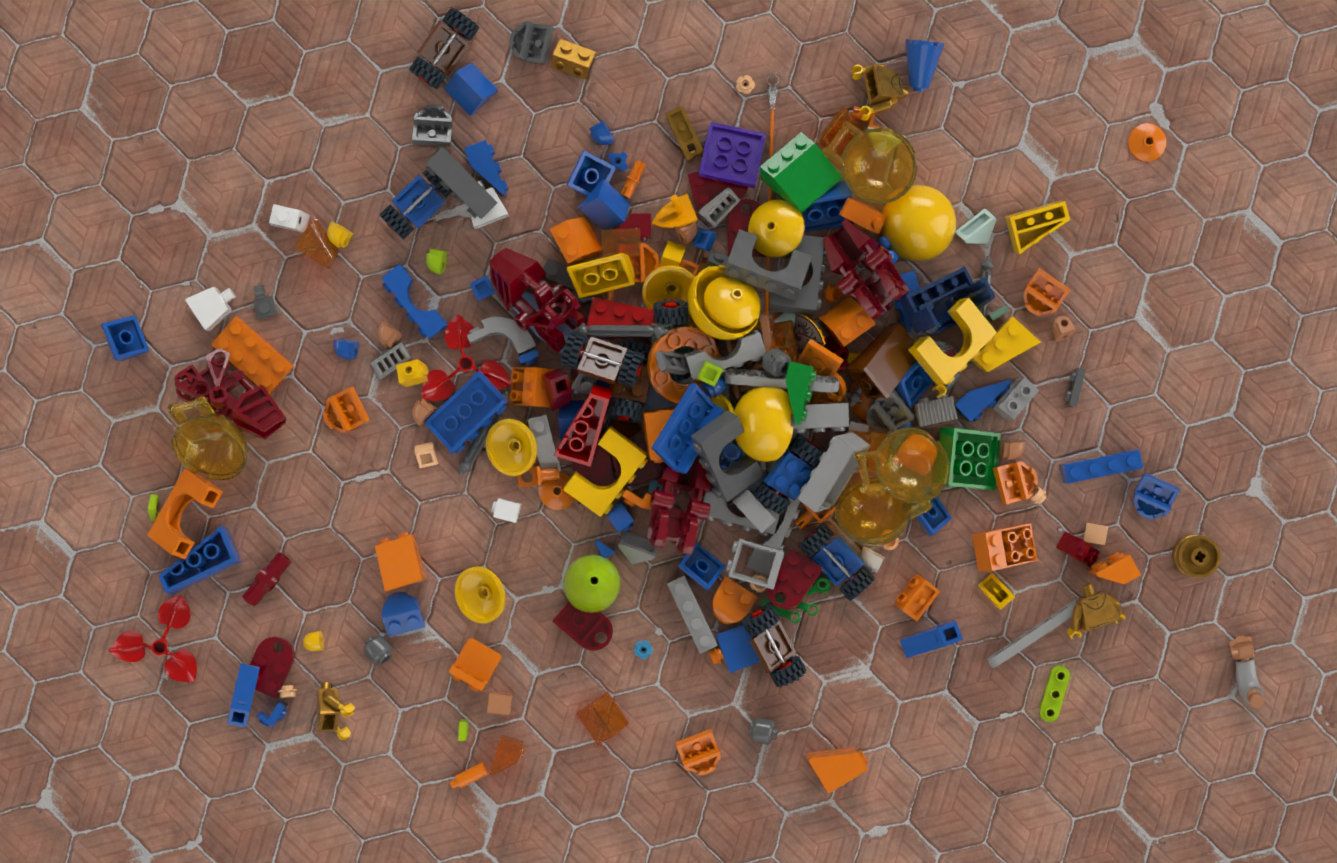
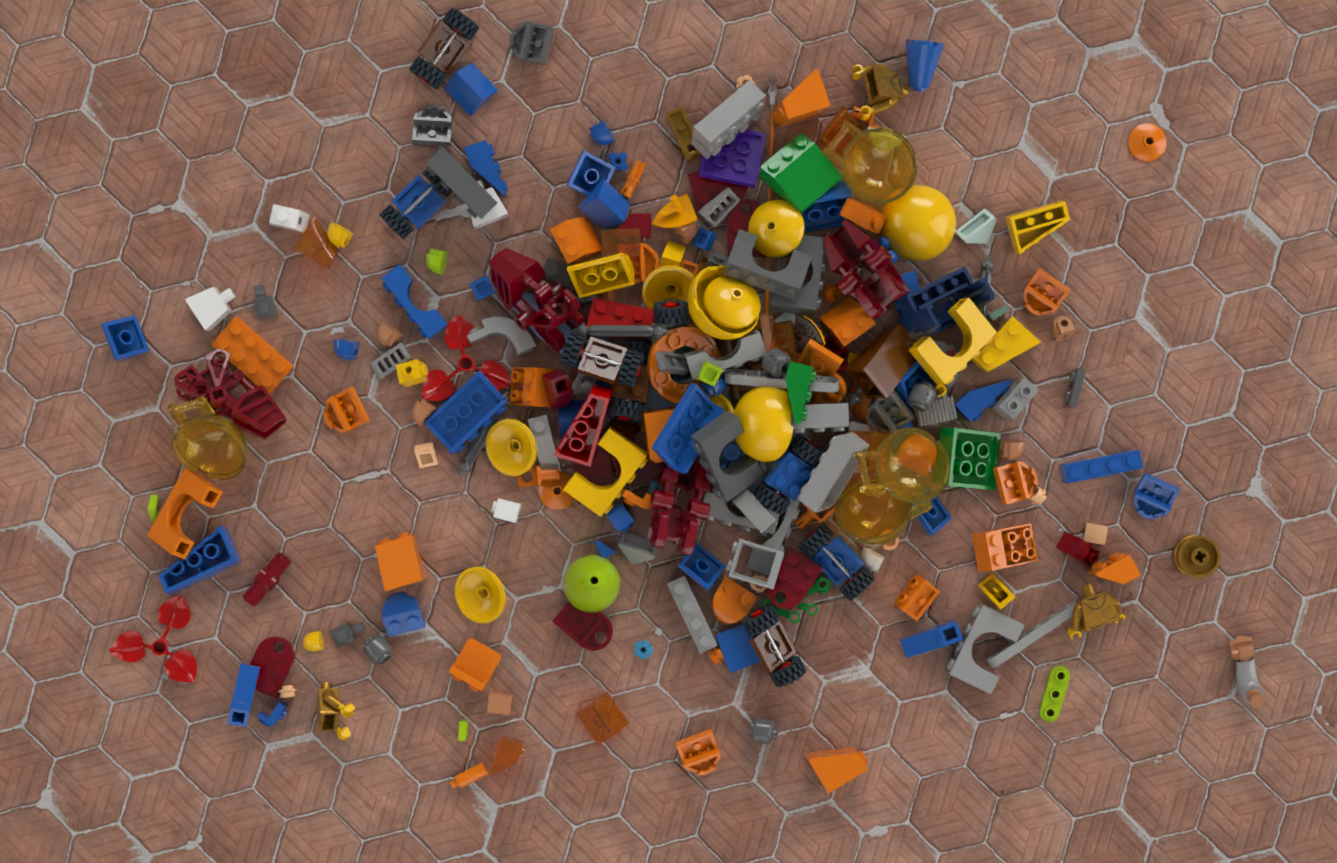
blue plate [518,349,540,366] -> none
pearl gold bracket [551,39,596,80] -> none
none -> dark grey plate [329,622,366,648]
none -> light grey piece [691,80,766,159]
none -> orange slope [772,69,831,128]
none -> dark grey head [908,382,937,412]
none -> light grey arch [946,603,1025,694]

